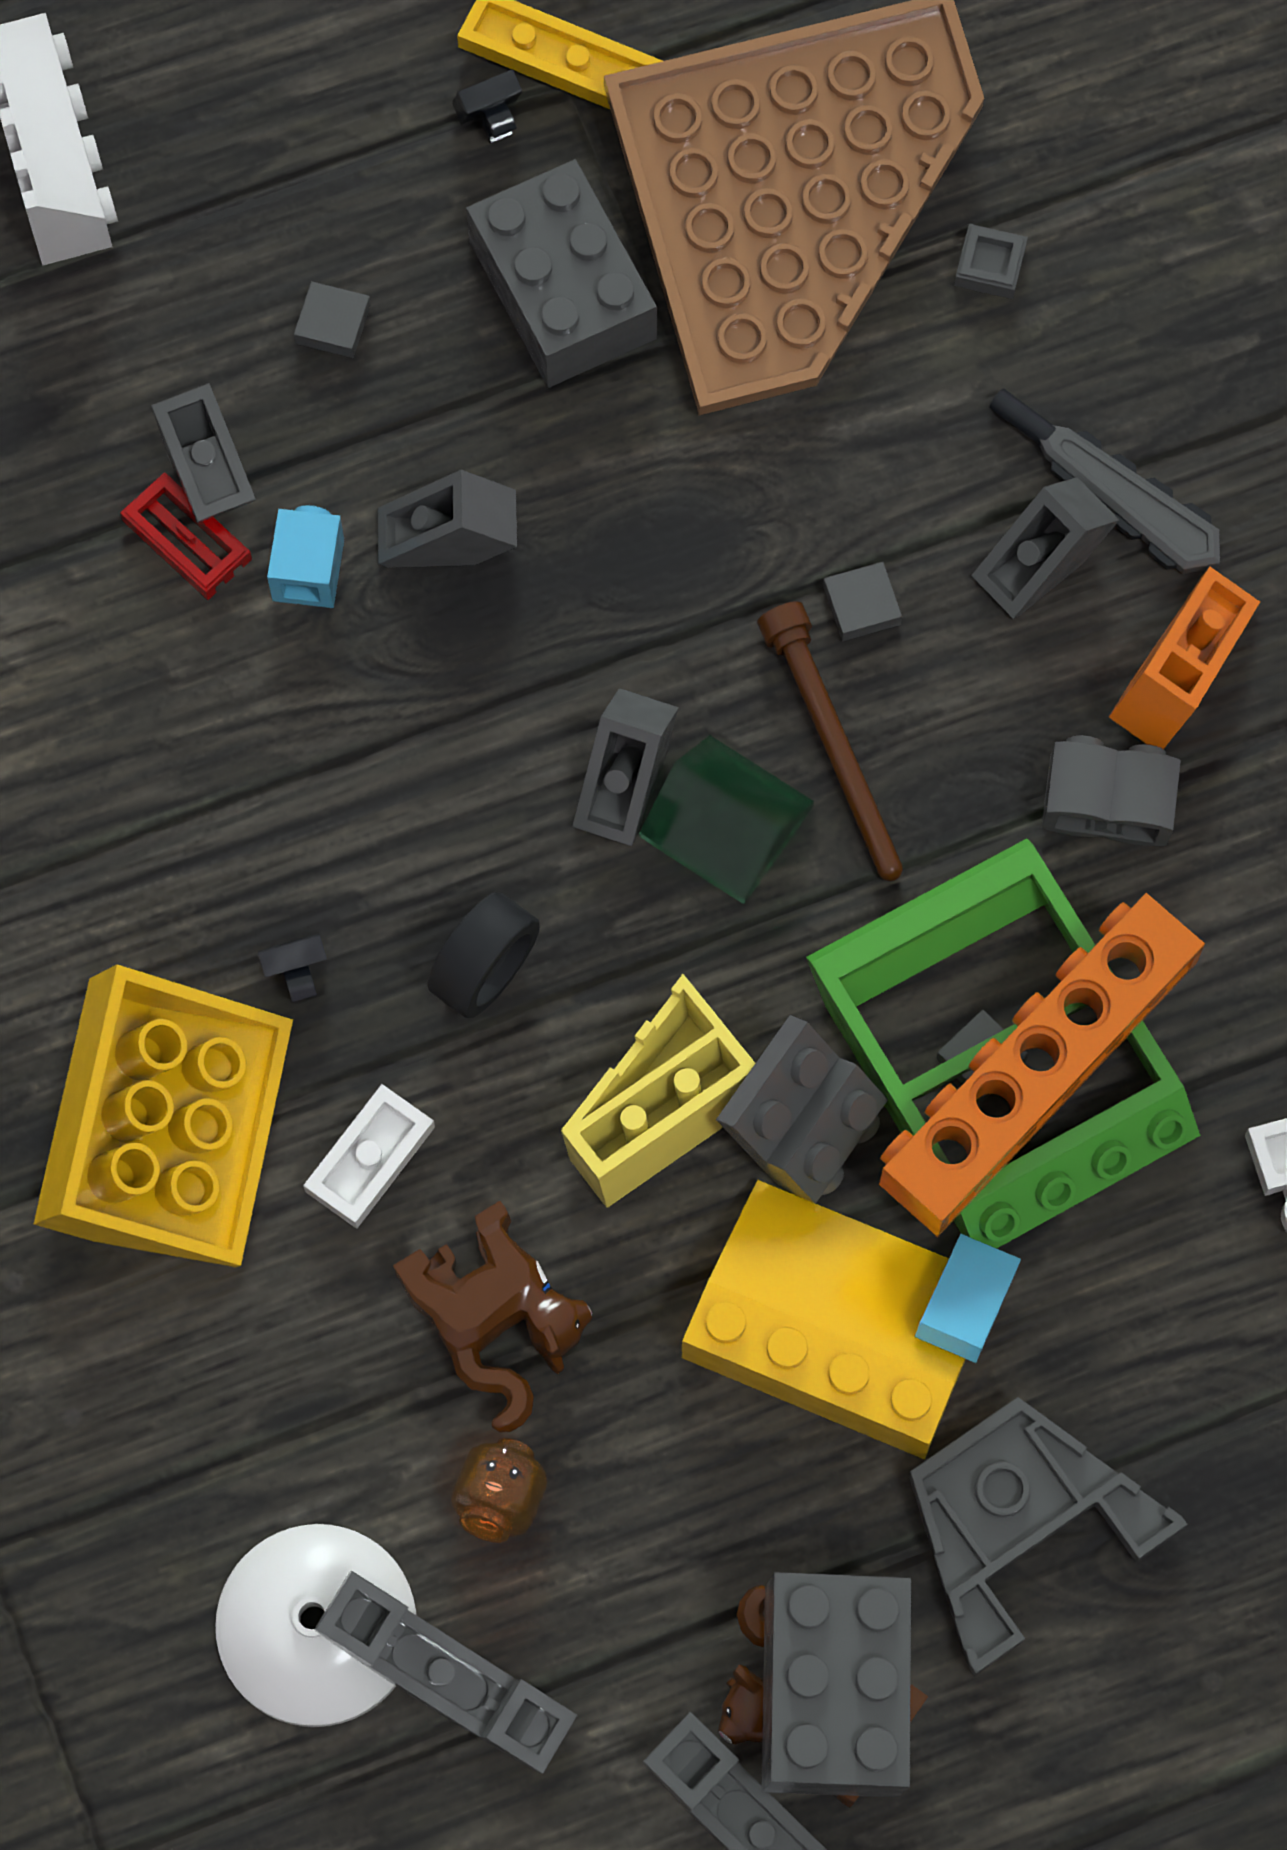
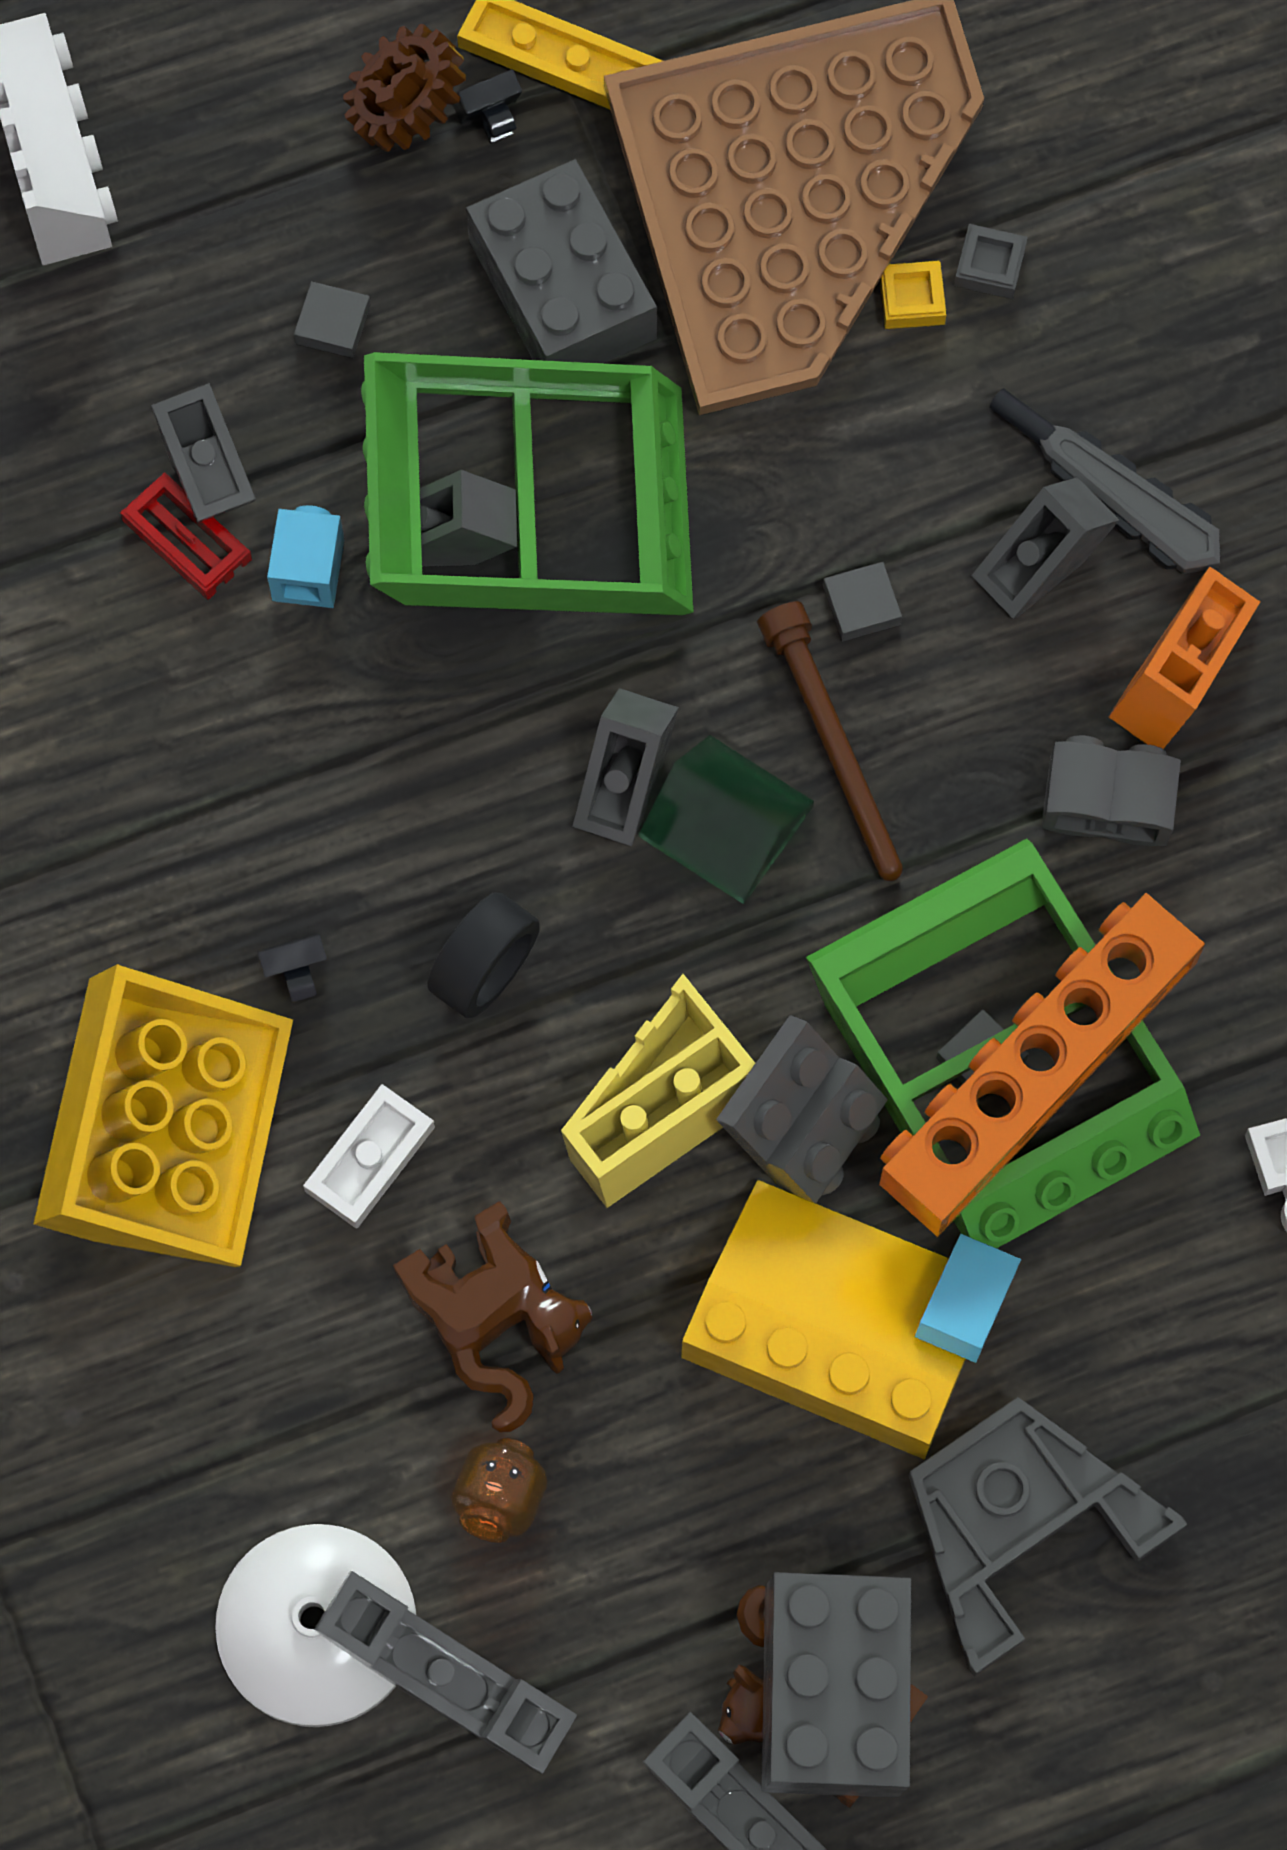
none -> reddish brown gear [343,24,466,152]
none -> bright green window [361,352,693,615]
none -> yellow tile [880,261,946,329]

